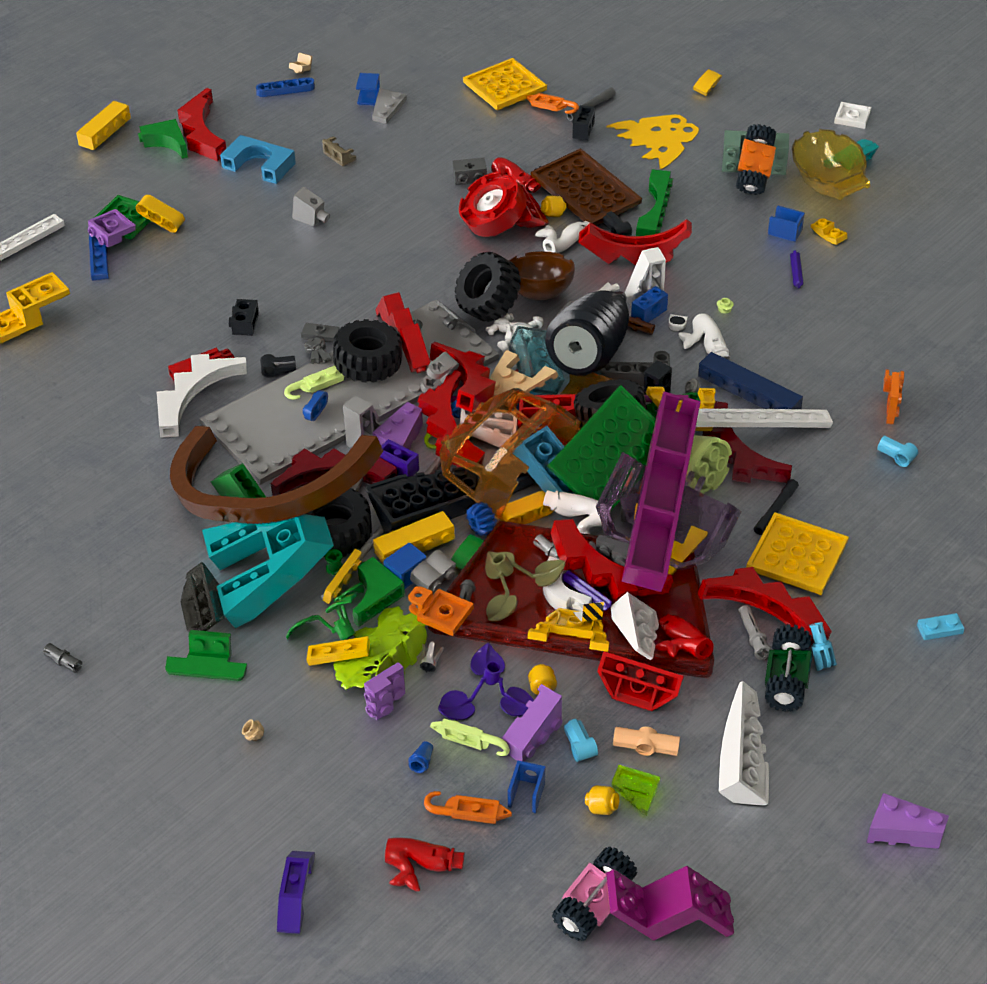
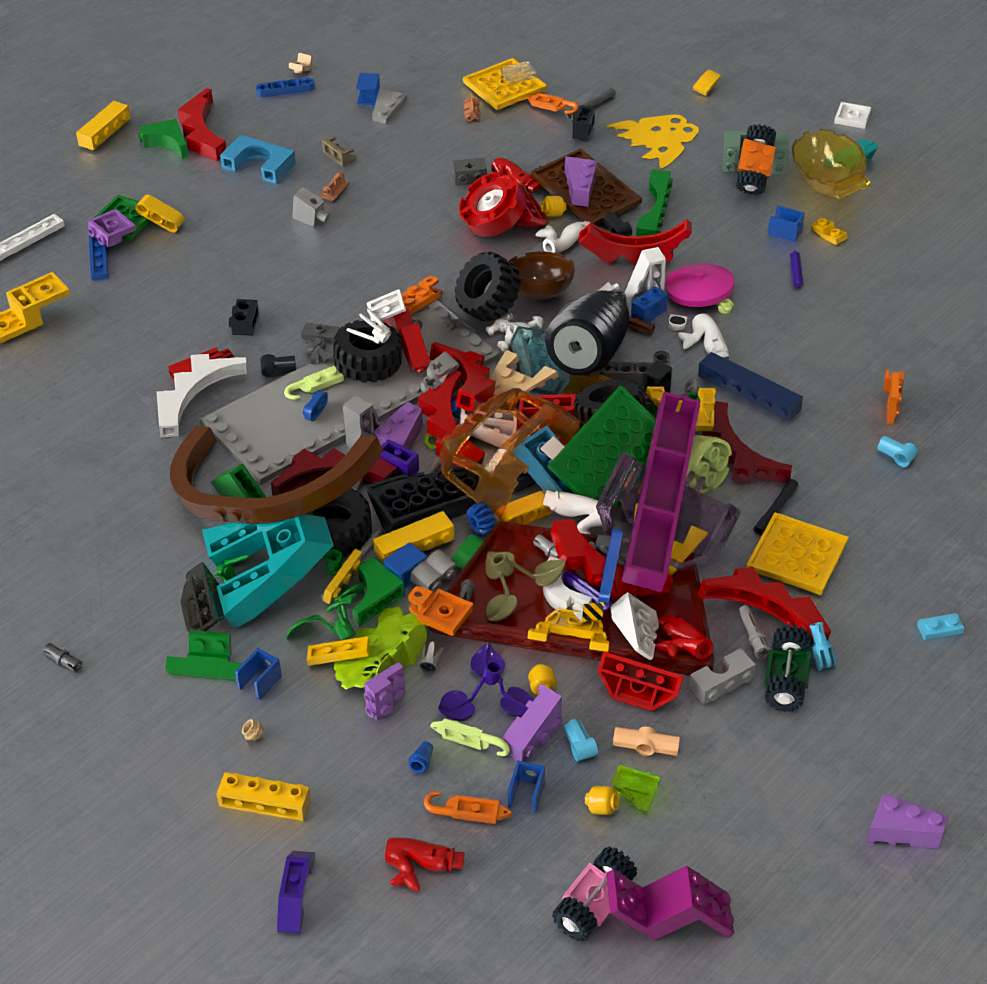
white plate [696,409,833,428] -> none
white wedge [719,681,769,806] -> none
none -> green plant [214,555,249,582]
none -> yellow brick [216,772,311,821]
none -> blue piece [235,648,282,700]
none -> nougat hinge [319,172,349,201]
none -> white plant [347,309,391,344]
none -> white slope [367,289,406,323]
none -> orange plate [401,276,443,315]
none -> nougat hinge [463,92,481,122]
none -> clear plate [501,61,537,84]
none -> white sticker [540,436,564,460]
none -> medium lavender wedge [564,156,597,207]
none -> blue beam [598,528,623,604]
none -> dark pink dish [665,263,735,307]
none -> light grey arch [689,648,756,704]

